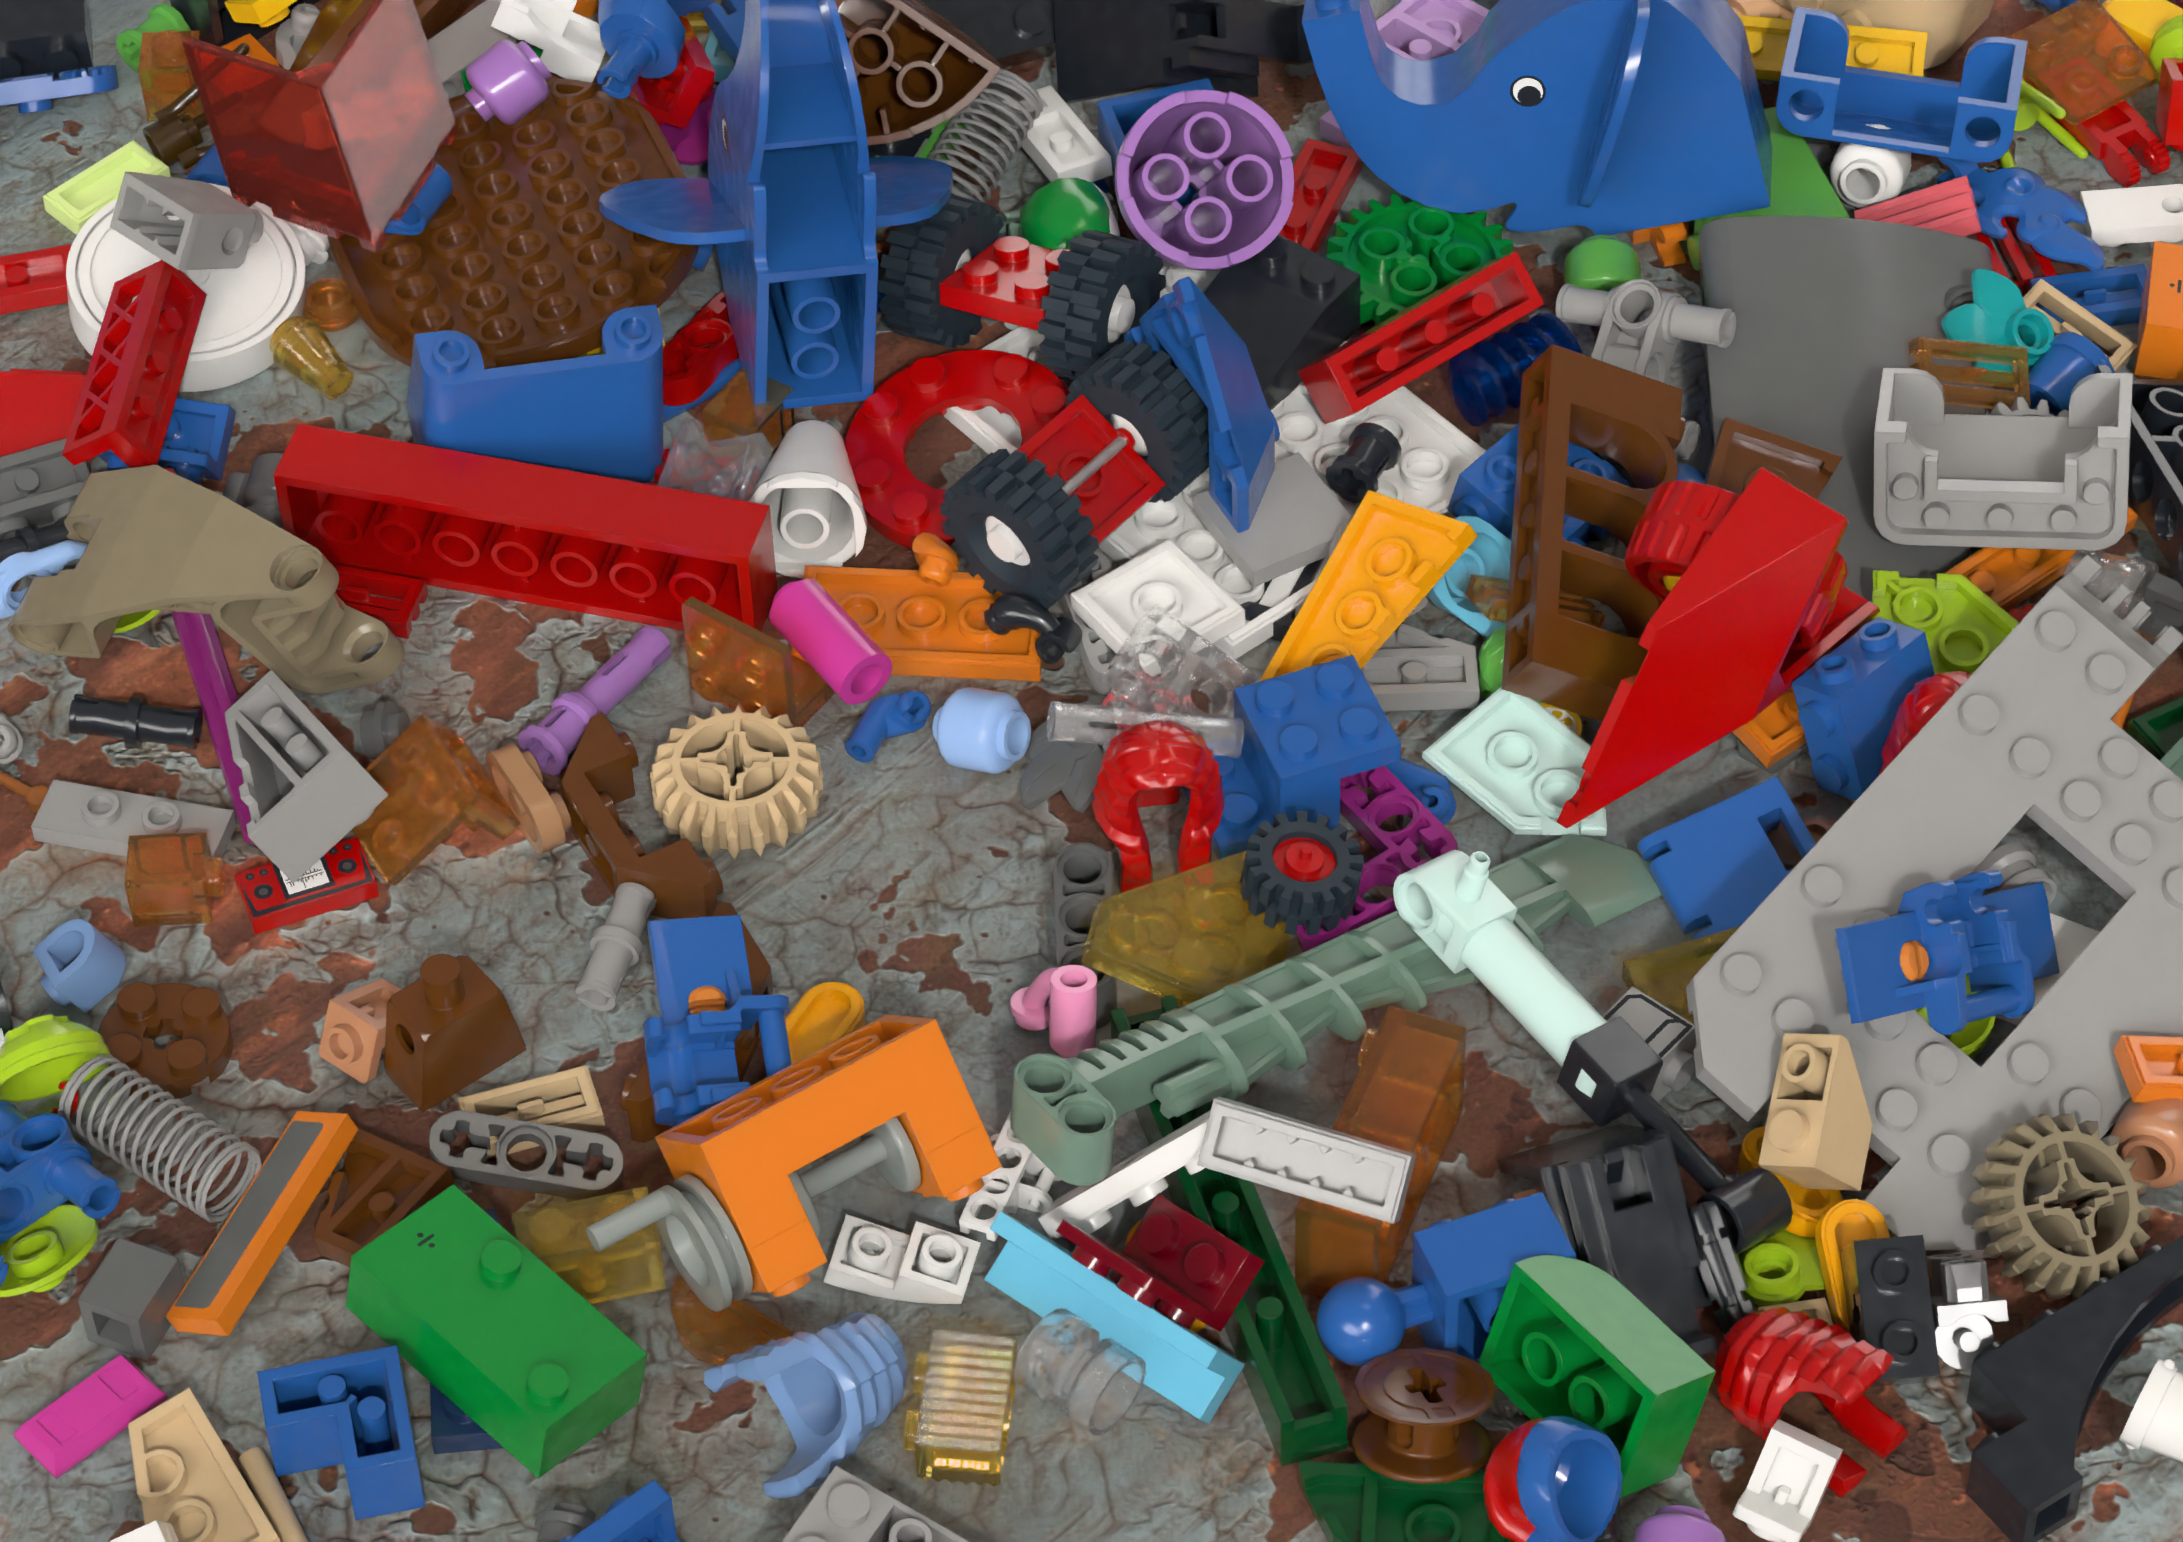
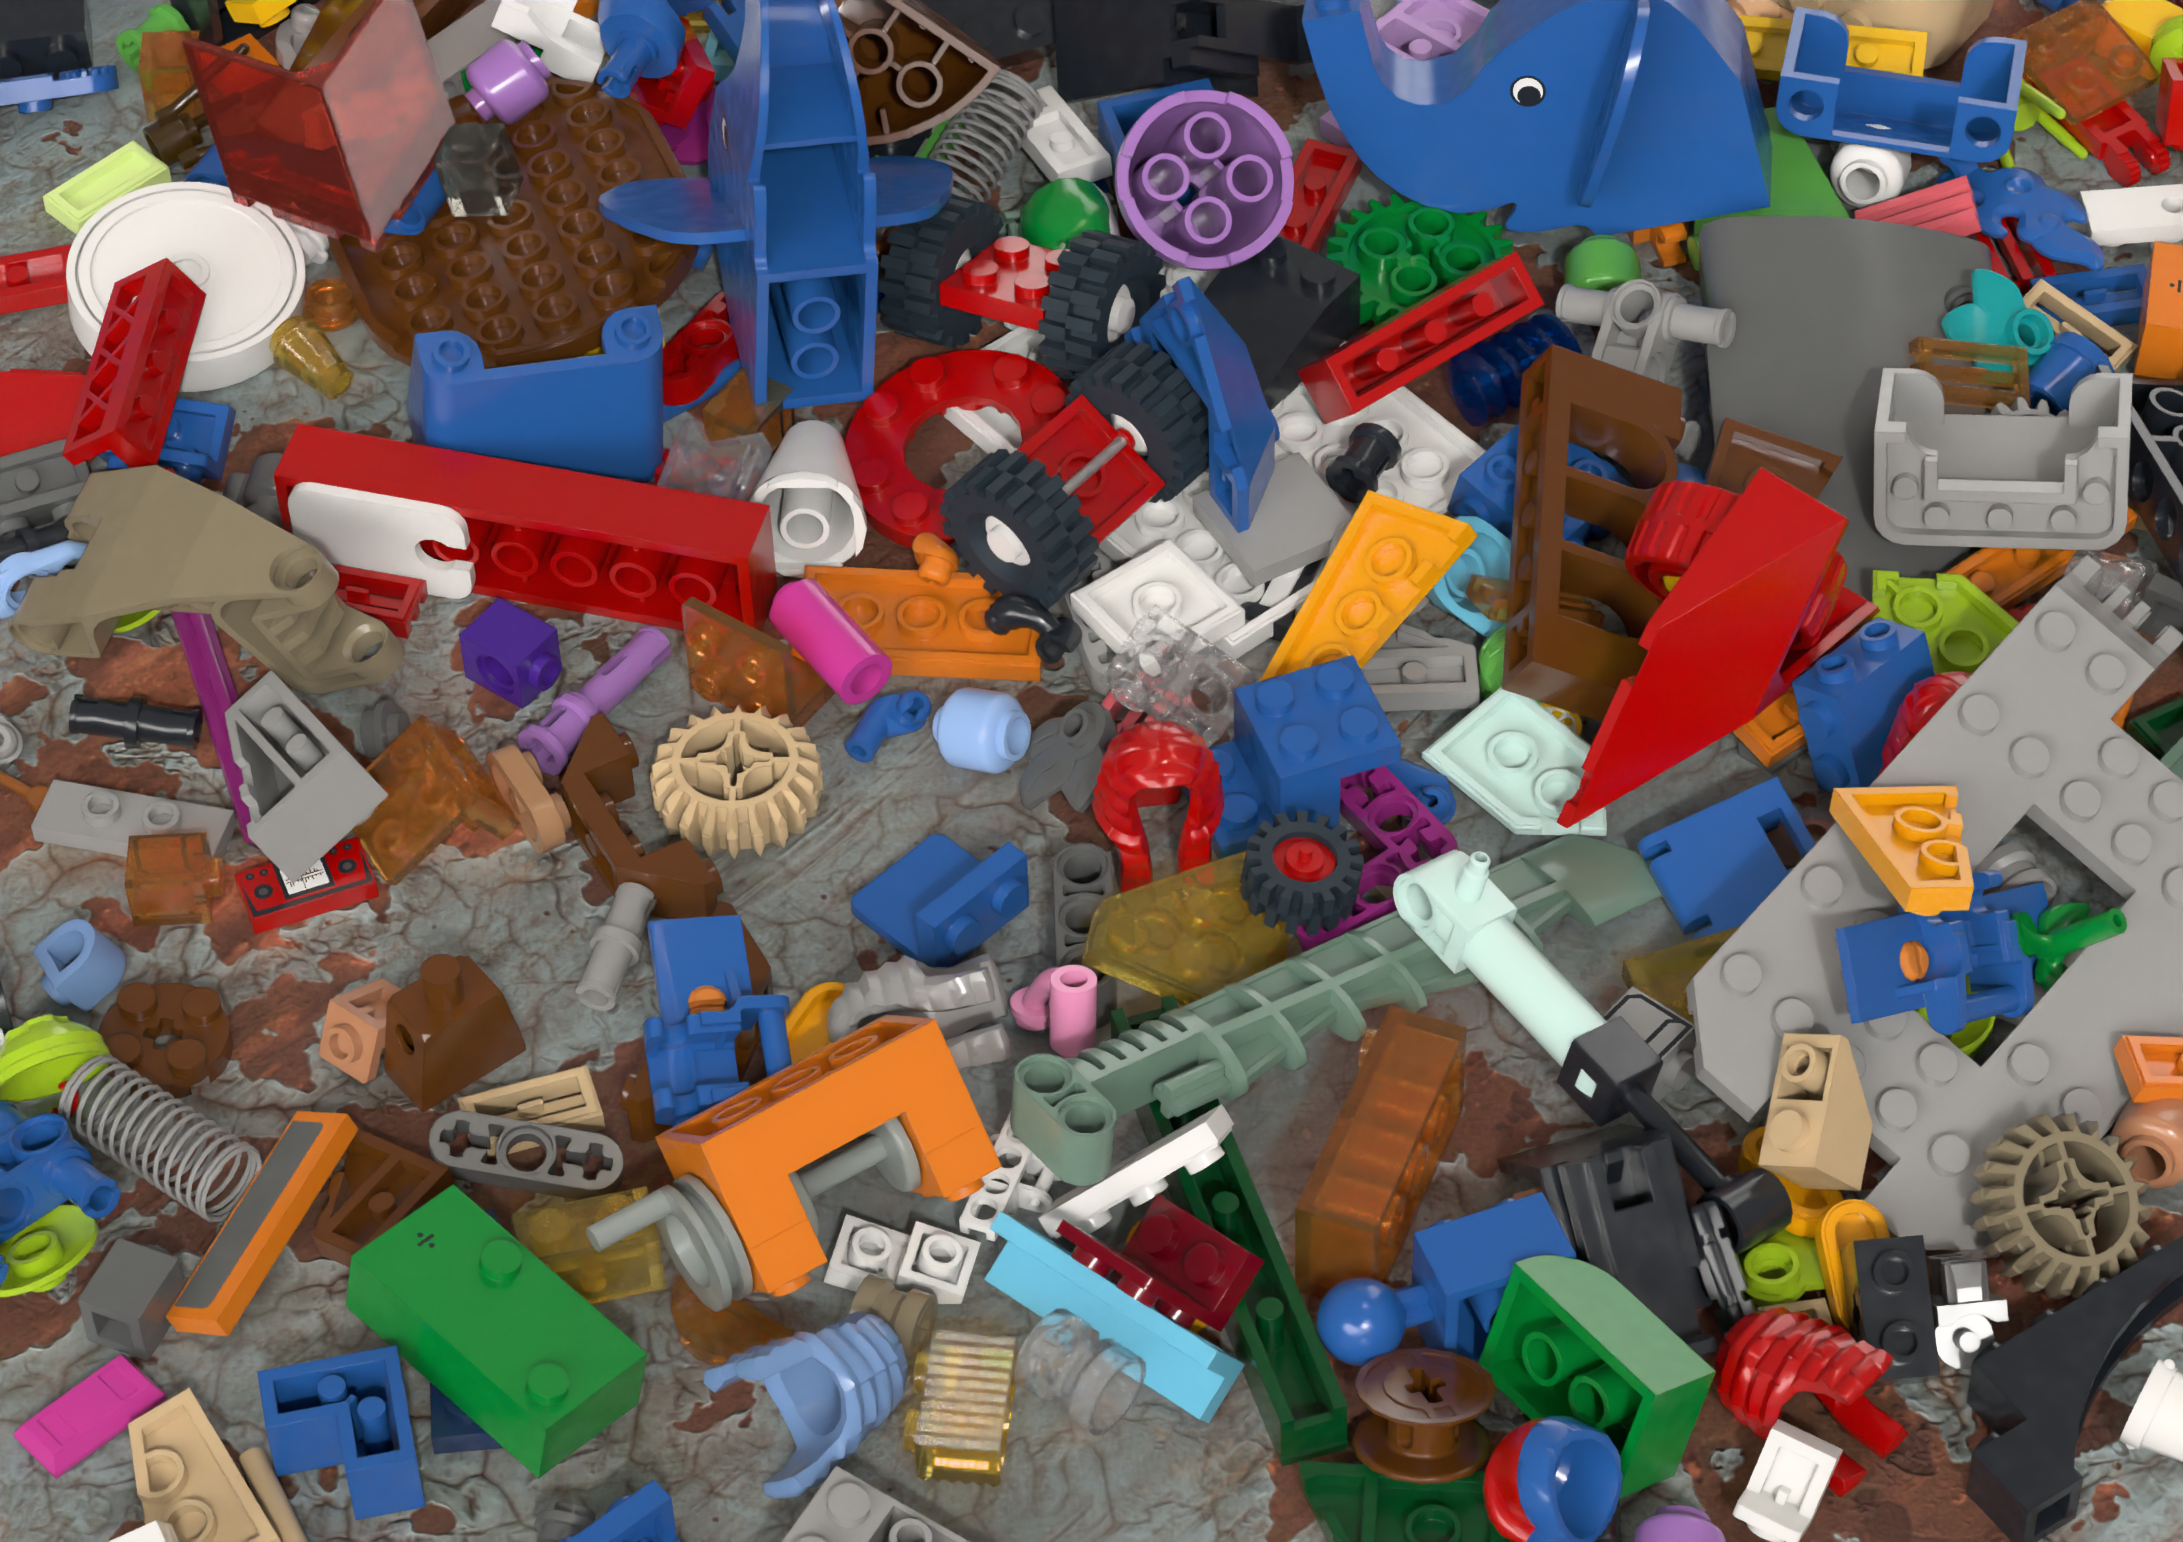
light grey torso [110,171,263,270] -> none
clear pin [1047,700,1244,758] -> none
plate [1197,1097,1417,1224] -> none
none -> white piece [288,482,476,599]
none -> clear smoke brick [433,122,524,217]
none -> dark purple brick [459,597,563,709]
none -> light grey hair [827,953,1013,1070]
none -> dark tan wheel [849,1274,938,1360]
none -> blue bracket [851,834,1029,968]
none -> light orange wing [1829,786,1974,916]
none -> green plant [2011,902,2127,992]

